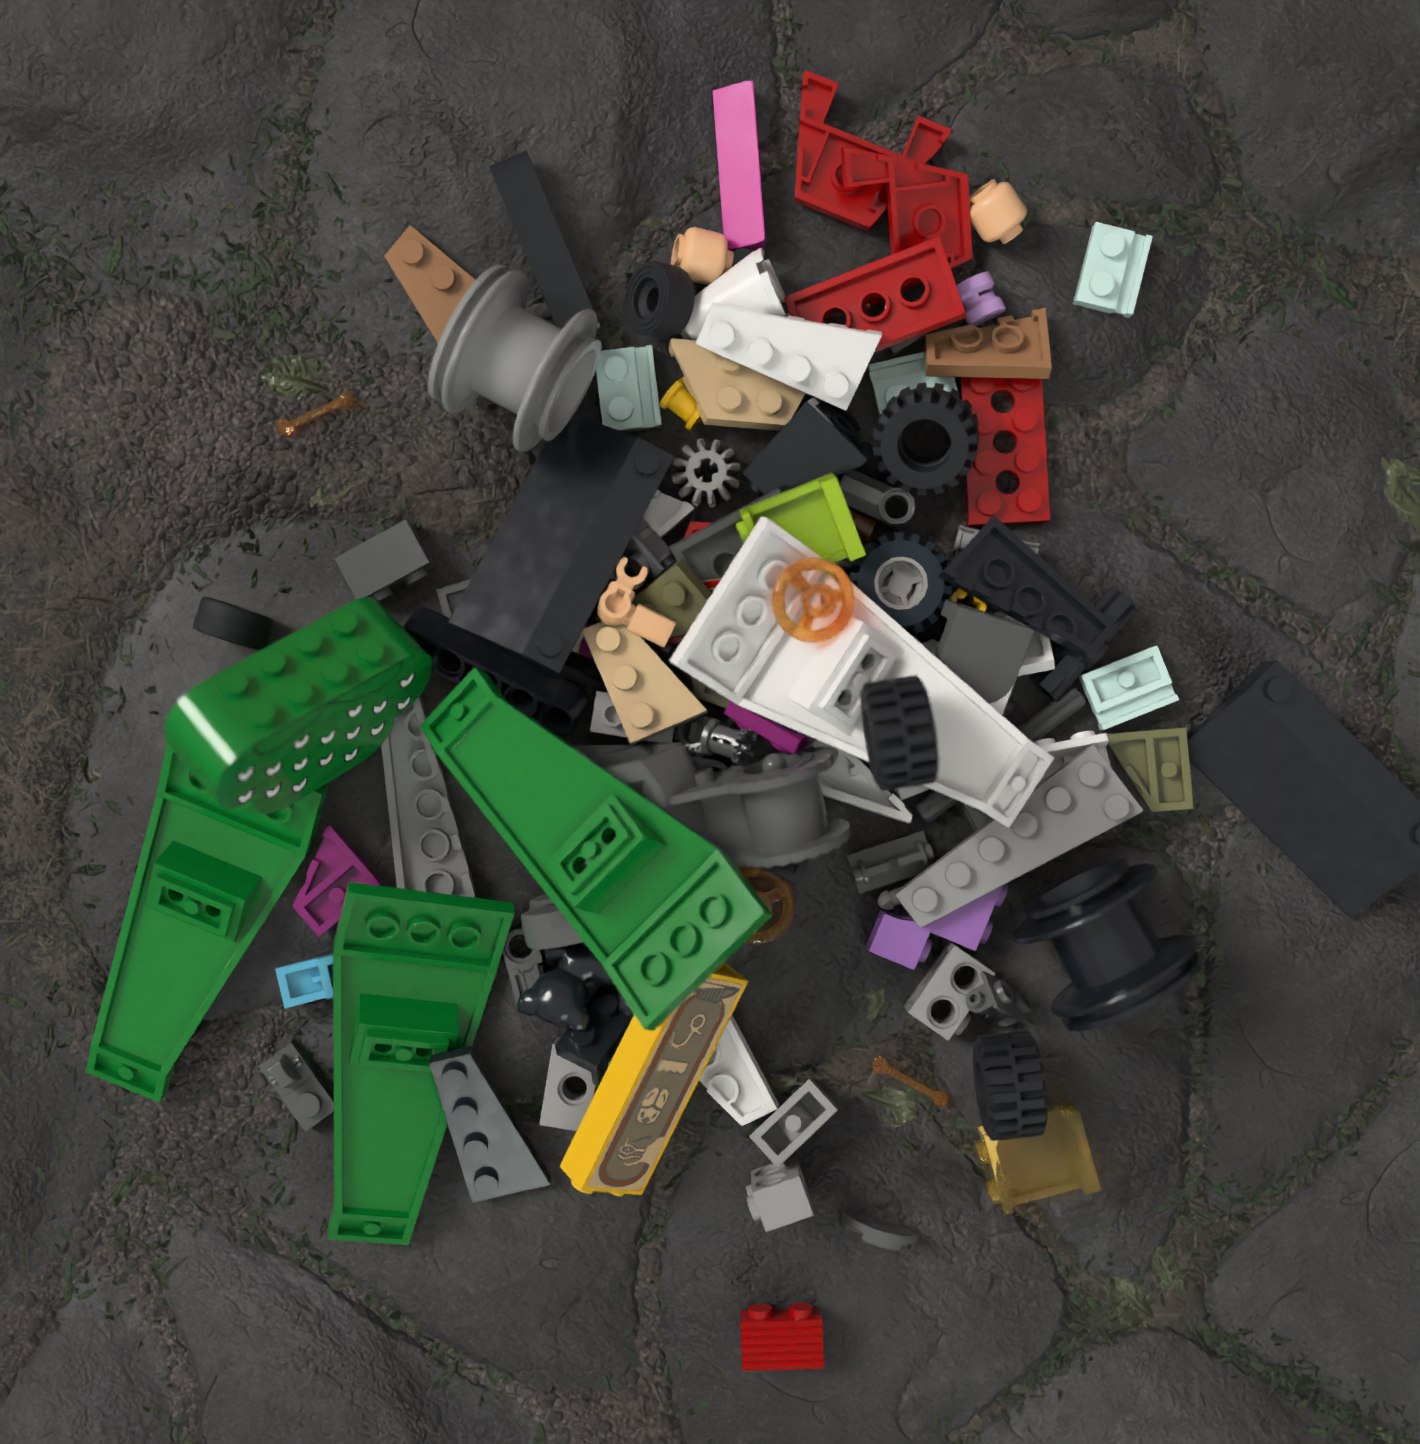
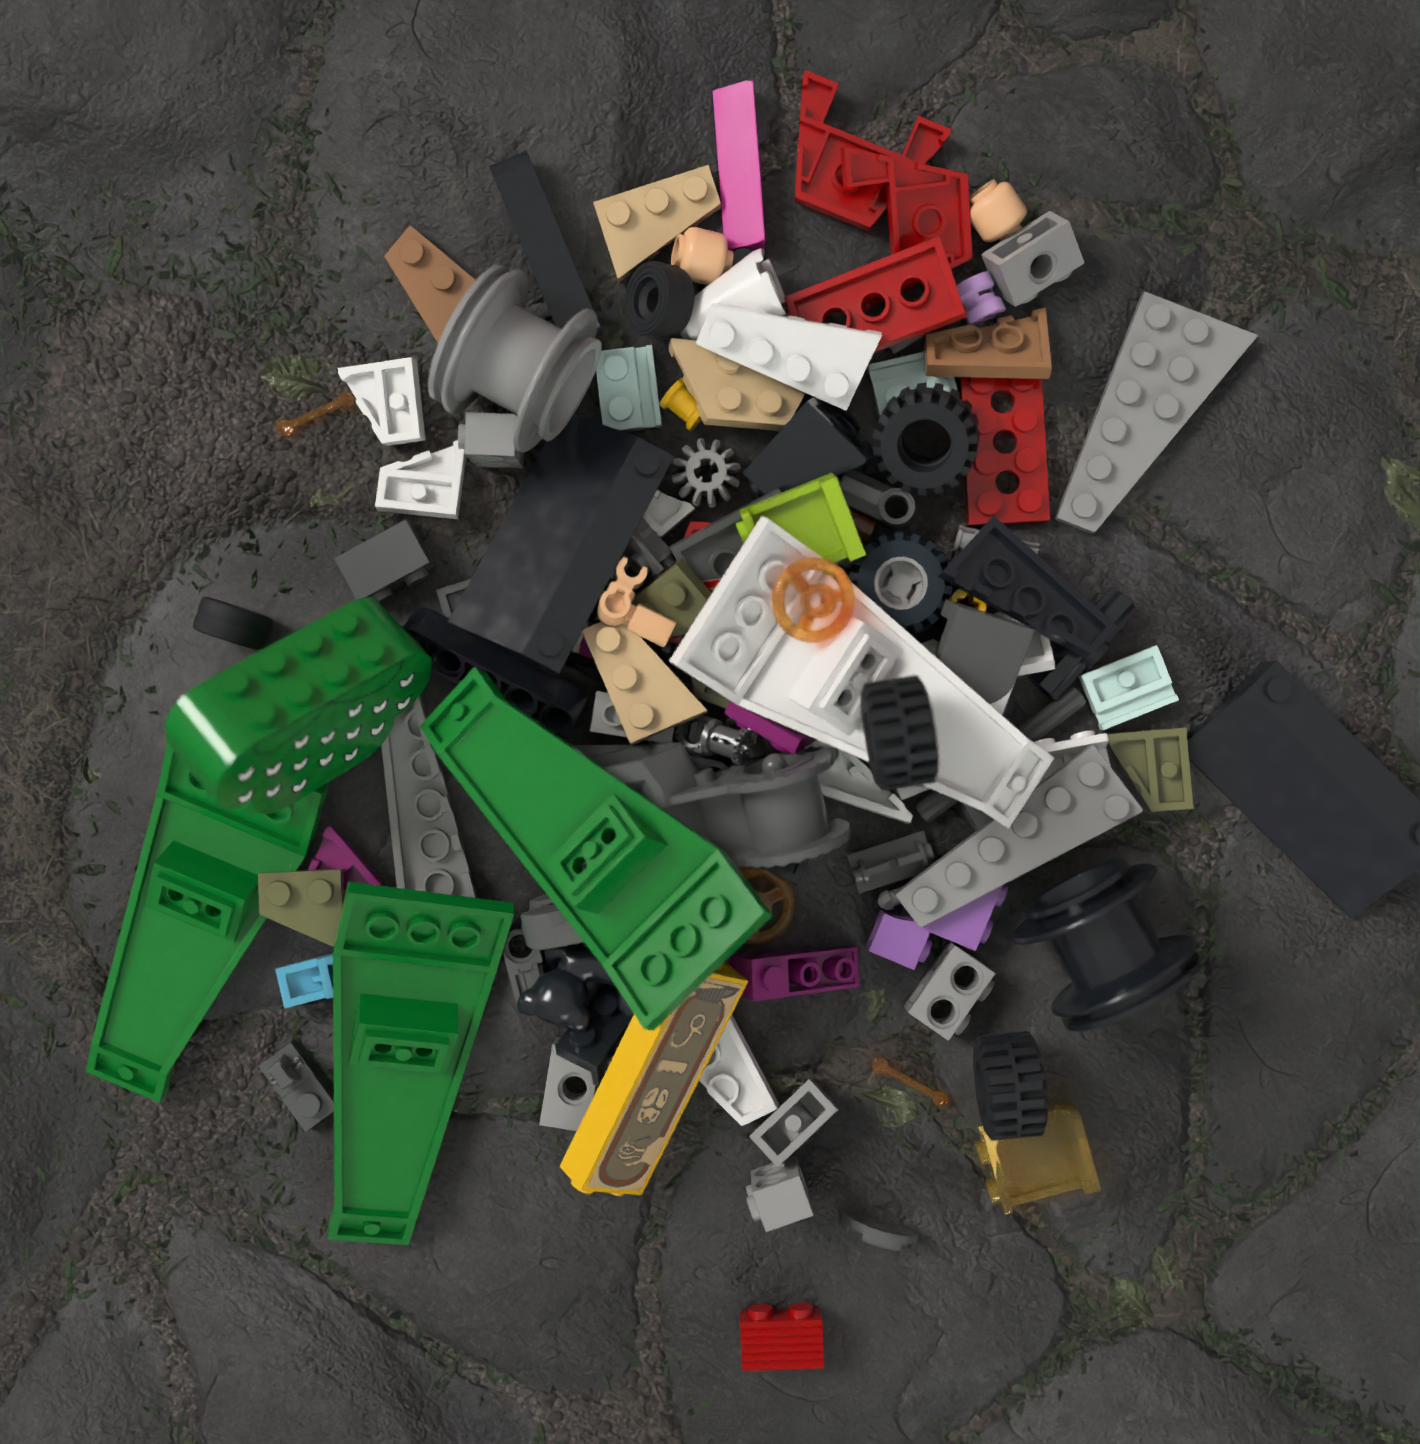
wing [429,1046,551,1203] -> none
dark grey hinge [966,971,1035,1027] -> none
light aqua plate [1073,222,1153,318] -> none
none -> olive wing [258,868,344,947]
none -> white wing [338,357,425,446]
none -> white wing [375,440,466,519]
none -> light grey brick [458,412,525,469]
none -> tan wing [593,165,721,282]
none -> magenta slope [728,946,859,1001]
none -> light grey brick [981,211,1084,307]
none -> light grey wing [1054,292,1258,534]

